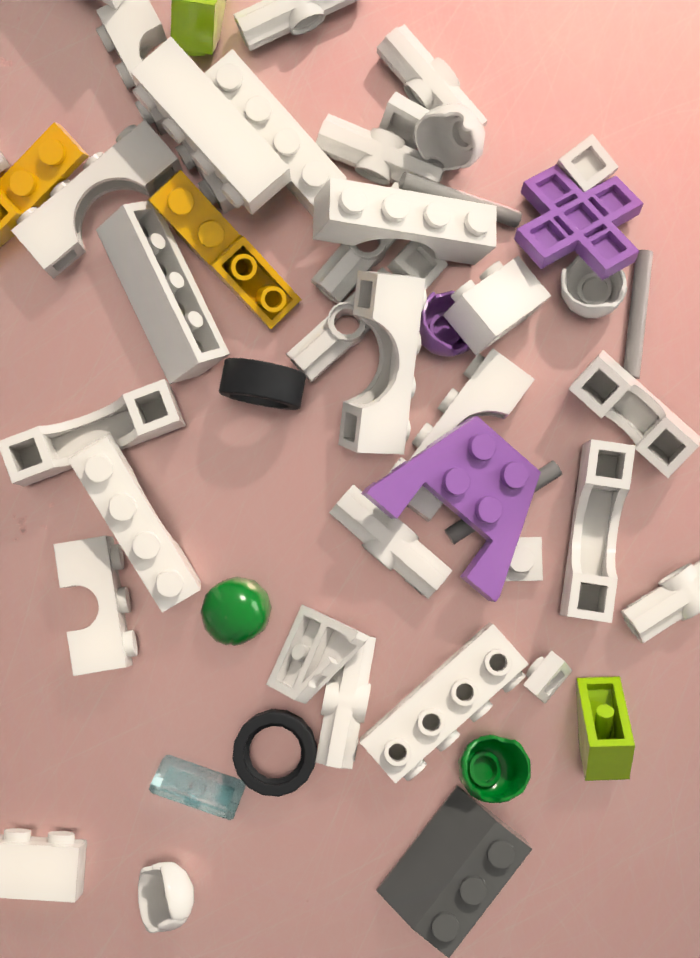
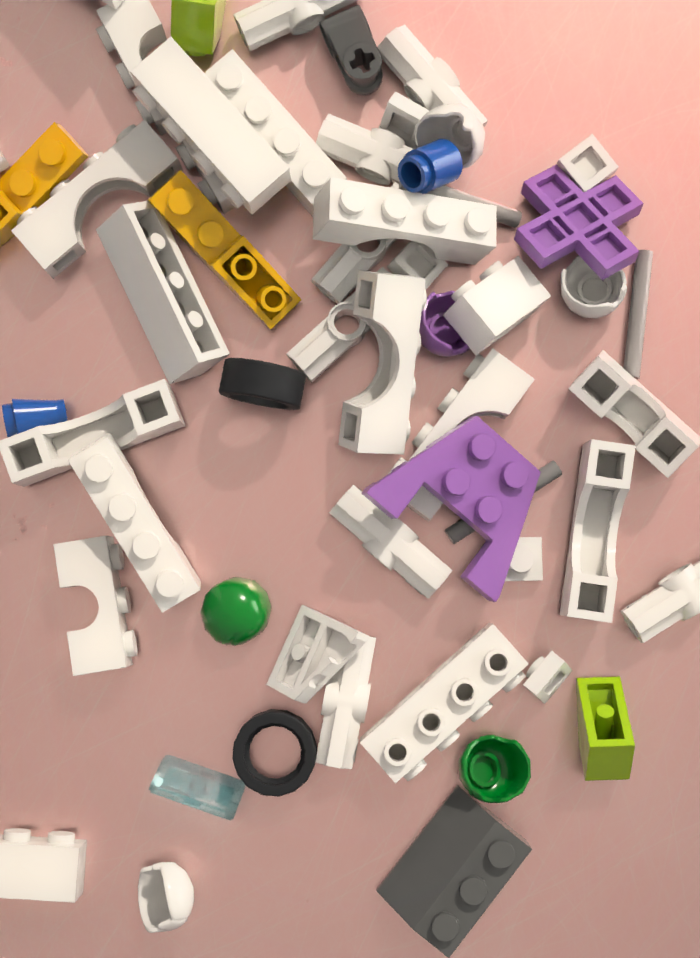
none -> blue cone [2,399,68,437]
none -> dark grey piece [319,5,383,95]
none -> blue brick [398,139,463,194]

